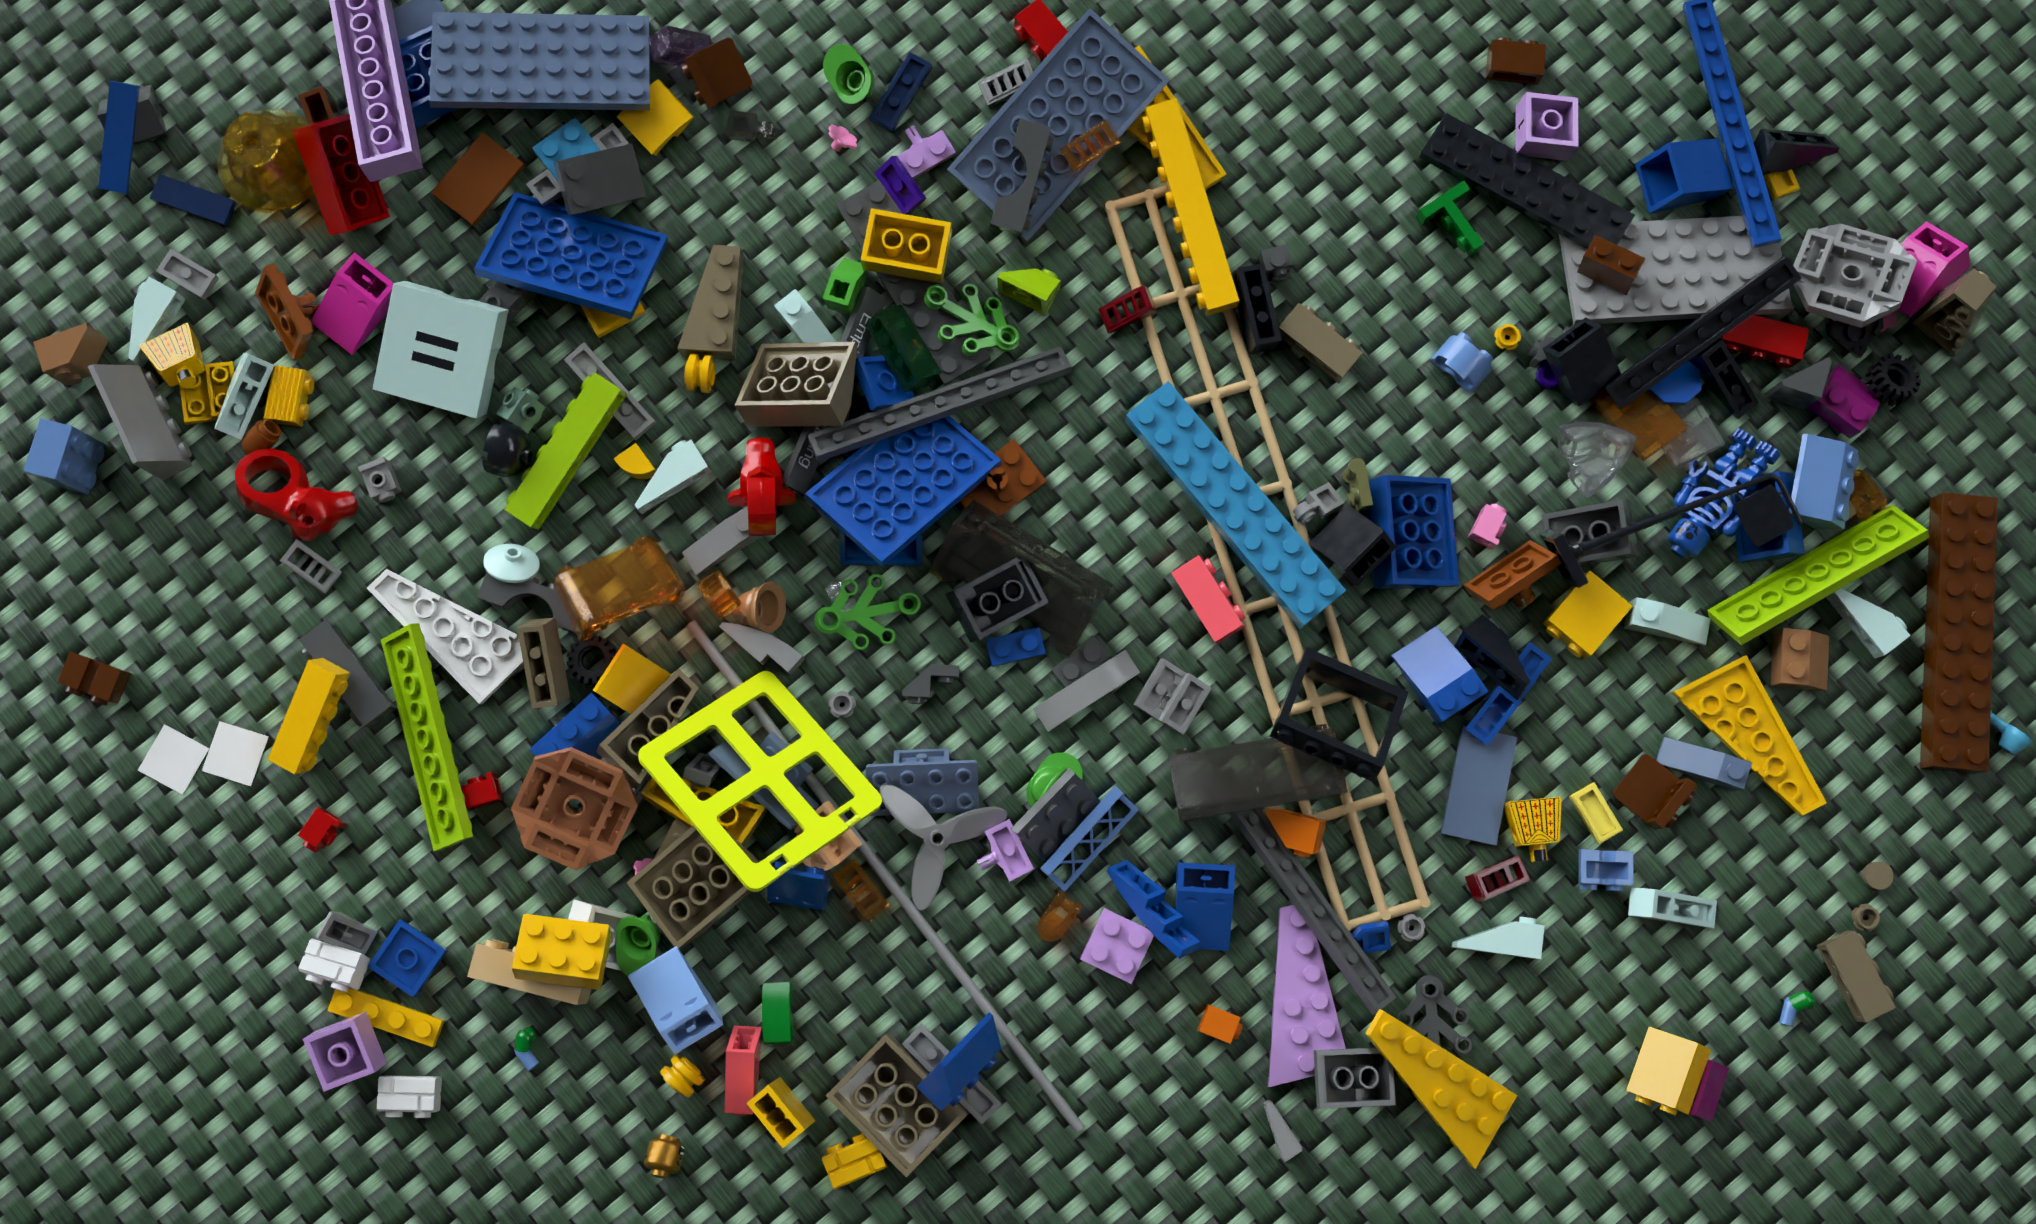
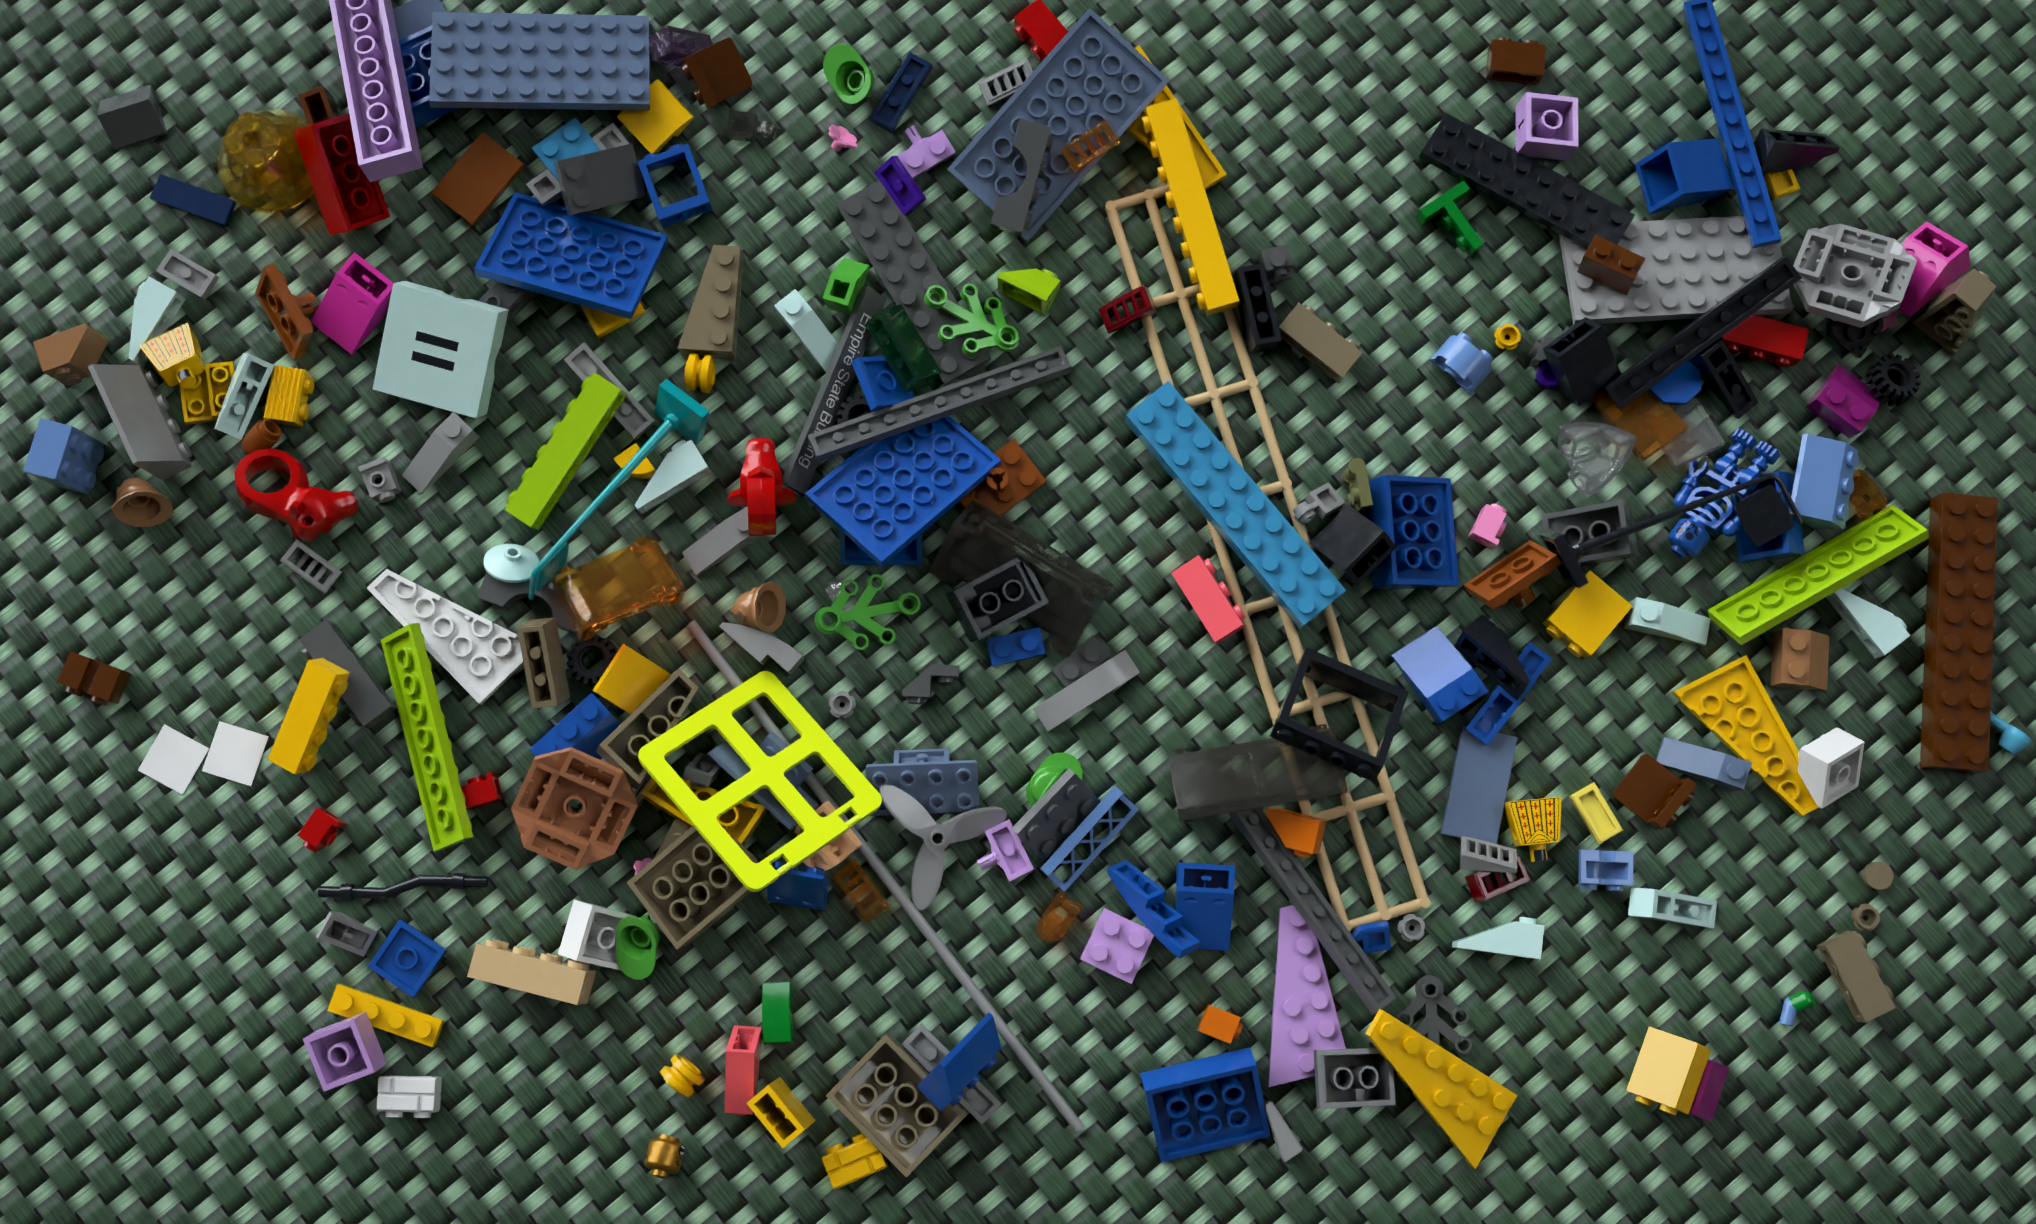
blue tile [98,81,140,193] -> none
white brick [298,939,370,993] -> none
black cylinder [482,420,534,477] -> none
sand green brick [496,387,545,434] -> none
yellow brick [512,914,612,990] -> none
arm [514,1027,540,1071] -> none
light blue slope [628,946,723,1054] -> none
clear orange slope [696,569,741,618] -> none
dark tan slope [734,342,857,427] -> none
yellow brick [861,208,952,284] -> none
light grey slope [1133,658,1211,735] -> none
dark grey slope [1764,357,1832,410] -> none
none -> medium nougat piece [111,477,174,527]
none -> black bar [318,873,488,901]
none -> light grey slope [402,412,480,494]
none -> teal piece [528,379,709,600]
none -> blue window [638,144,713,228]
none -> blue slope [1140,1047,1270,1162]
none -> light grey slope [1460,836,1517,873]
none -> white slope [1798,727,1865,809]

